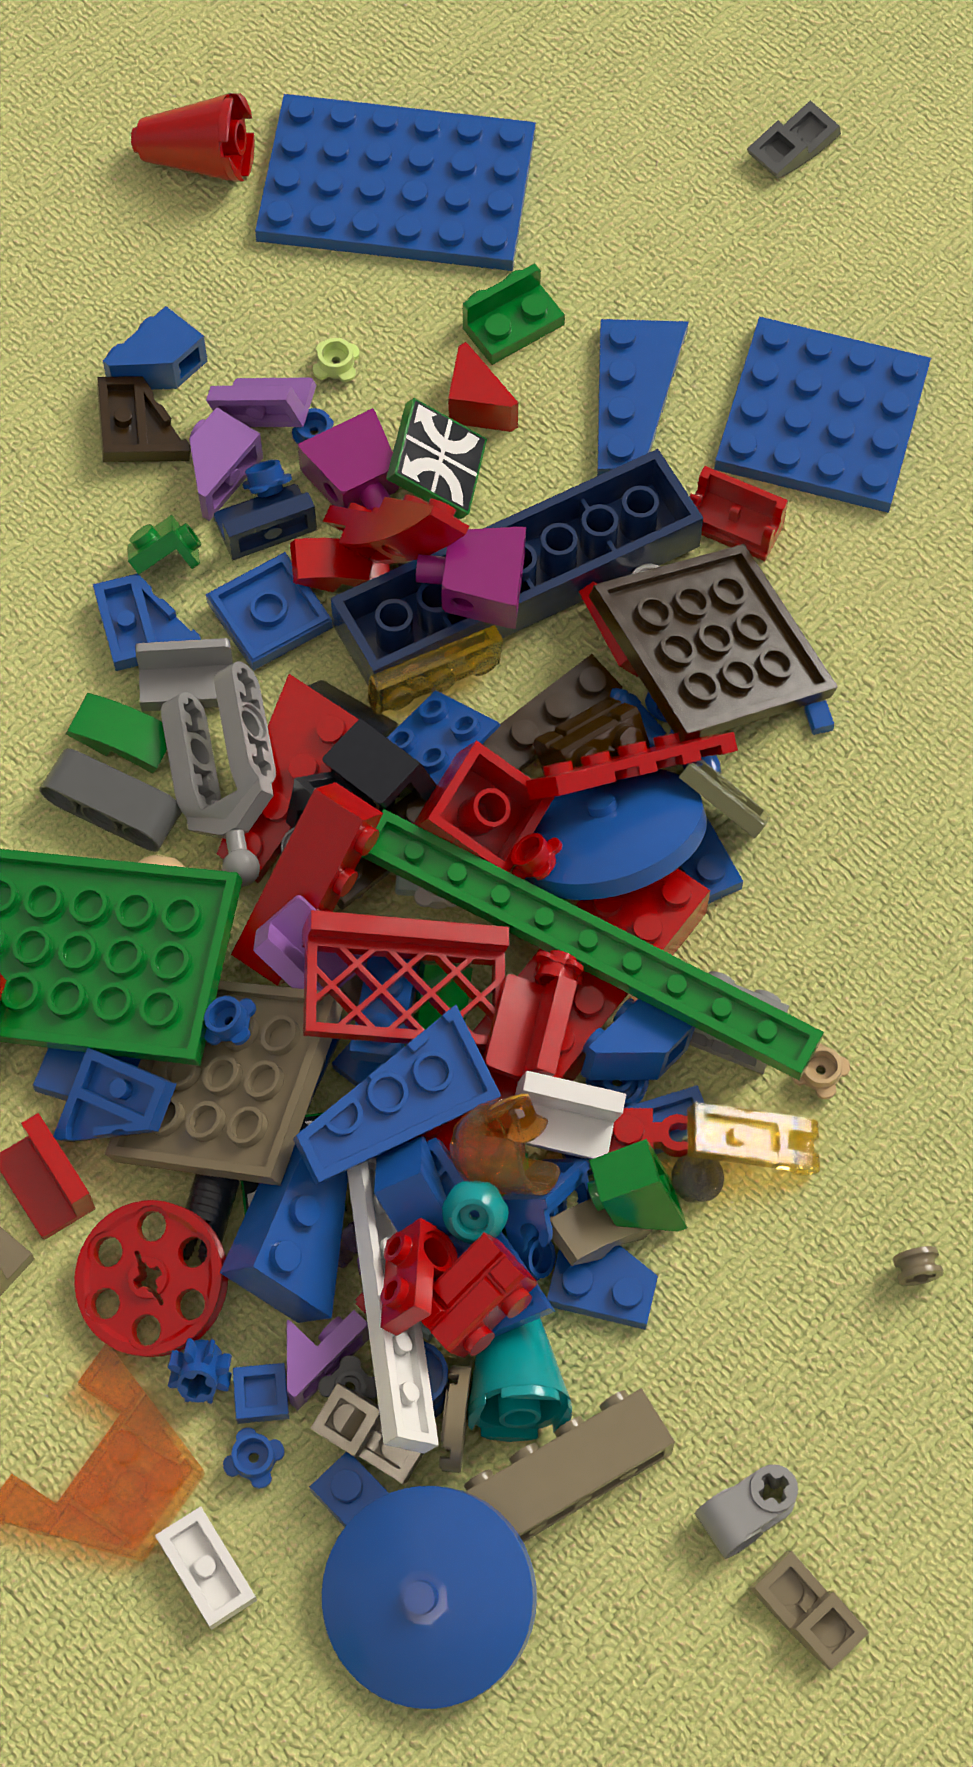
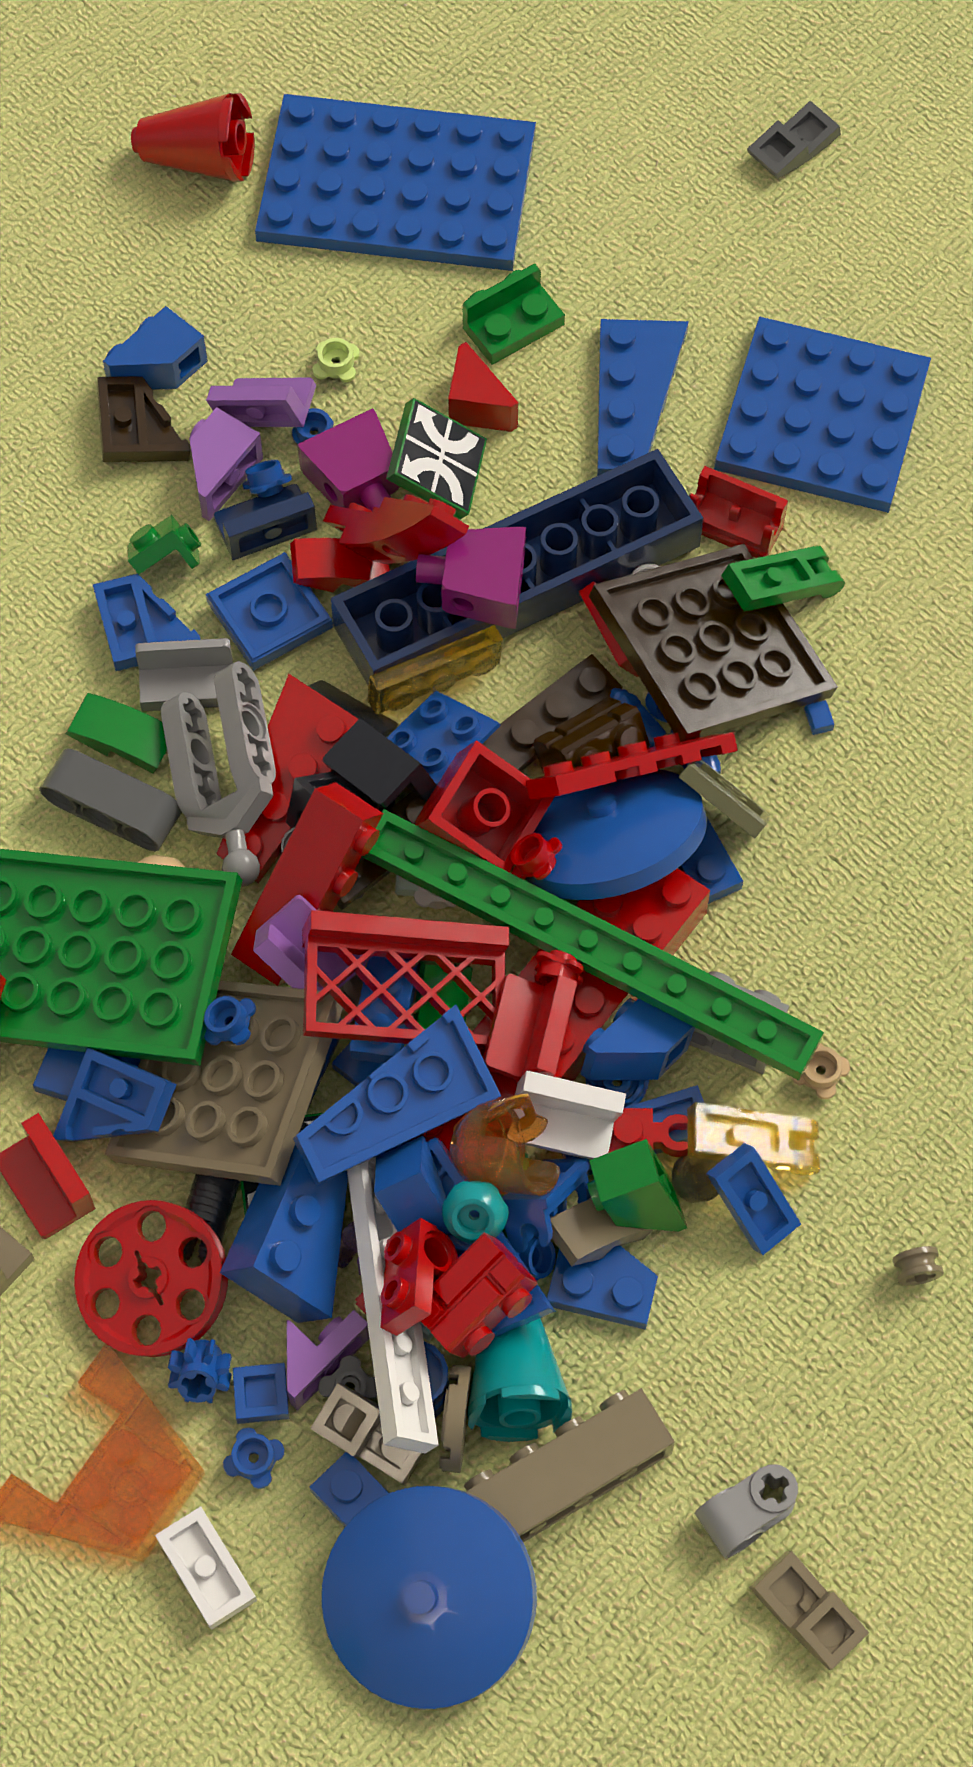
none -> blue plate [706,1142,801,1255]
none -> green plate [721,546,845,612]

